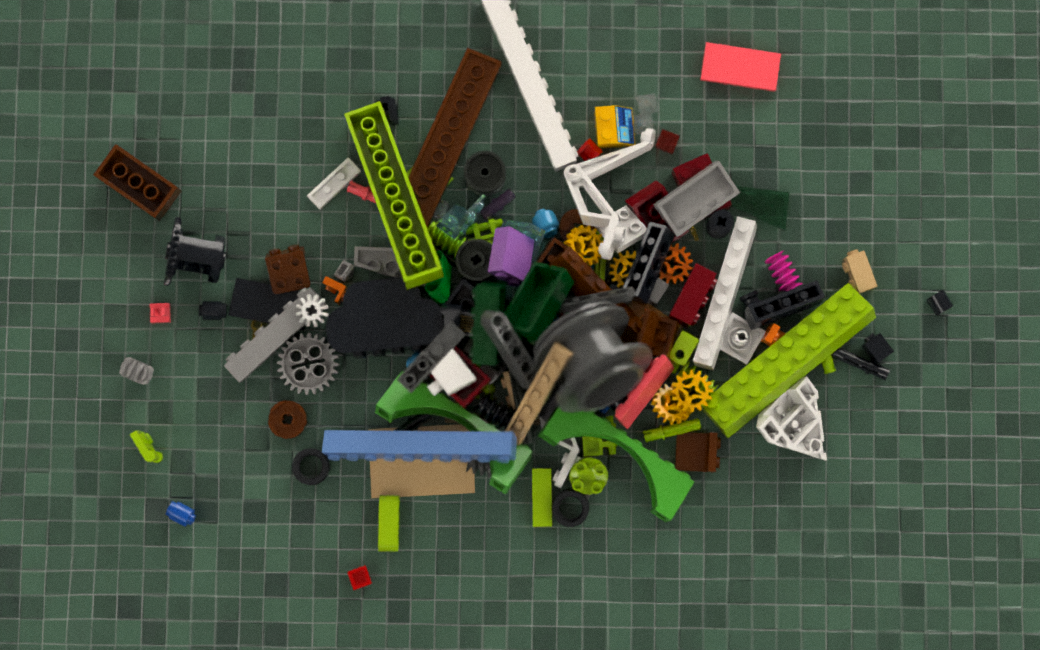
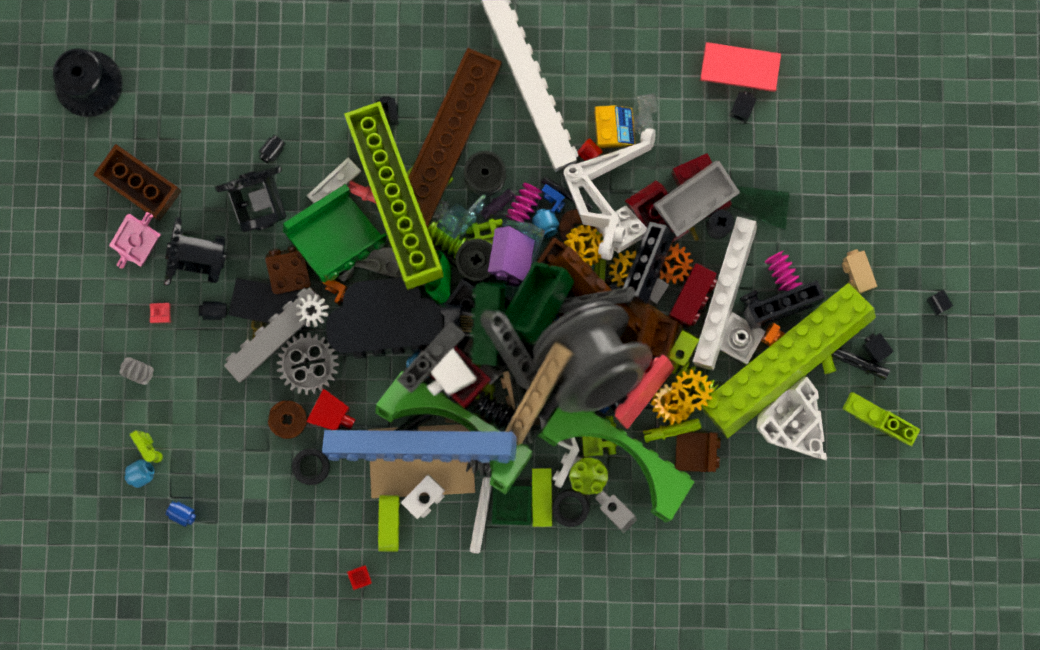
clear red tile [655,129,680,154] -> none
none -> black piece [53,48,123,117]
none -> bright pink plate [109,212,161,269]
none -> dark azure head [125,459,155,488]
none -> black piece [215,165,287,232]
none -> black brick [258,135,285,164]
none -> green panel [283,184,387,283]
none -> red torso [306,389,356,430]
none -> white brick [401,474,445,519]
none -> white axle [470,477,492,553]
none -> dark green plate [492,486,532,525]
none -> dark pink piece [506,183,542,226]
none -> black bar [541,176,593,212]
none -> blue bracket [542,184,566,213]
none -> light grey torso [595,491,637,534]
none -> black brick [729,91,757,123]
none -> lime slope [842,392,921,446]

